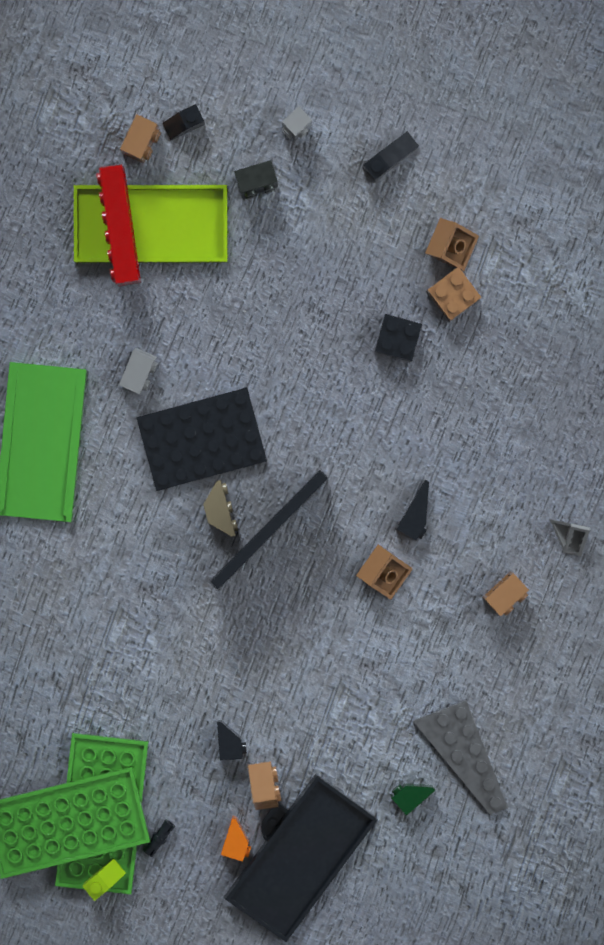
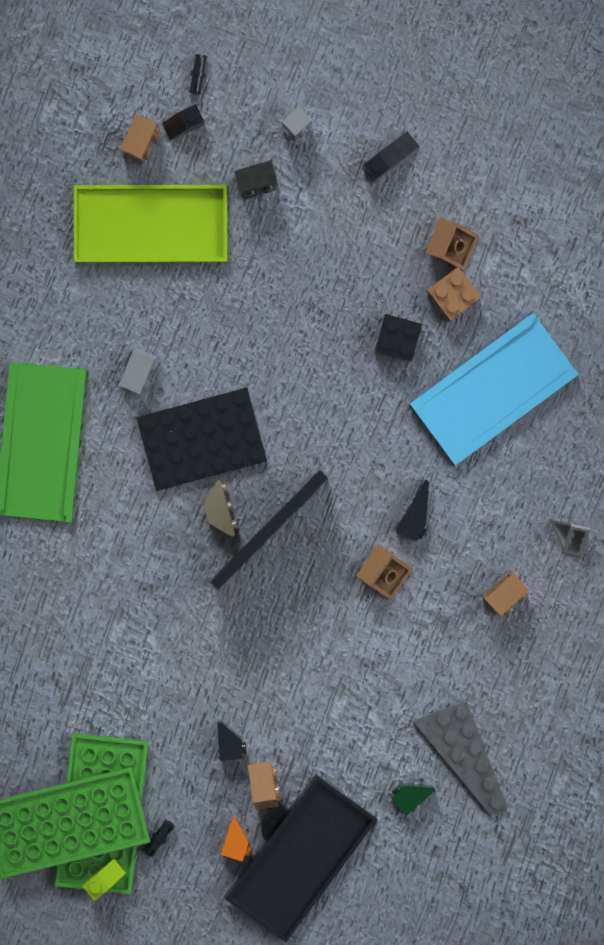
red brick [96,164,141,286] -> none
none -> black pin [189,54,207,95]
none -> medium azure piece [410,313,579,465]

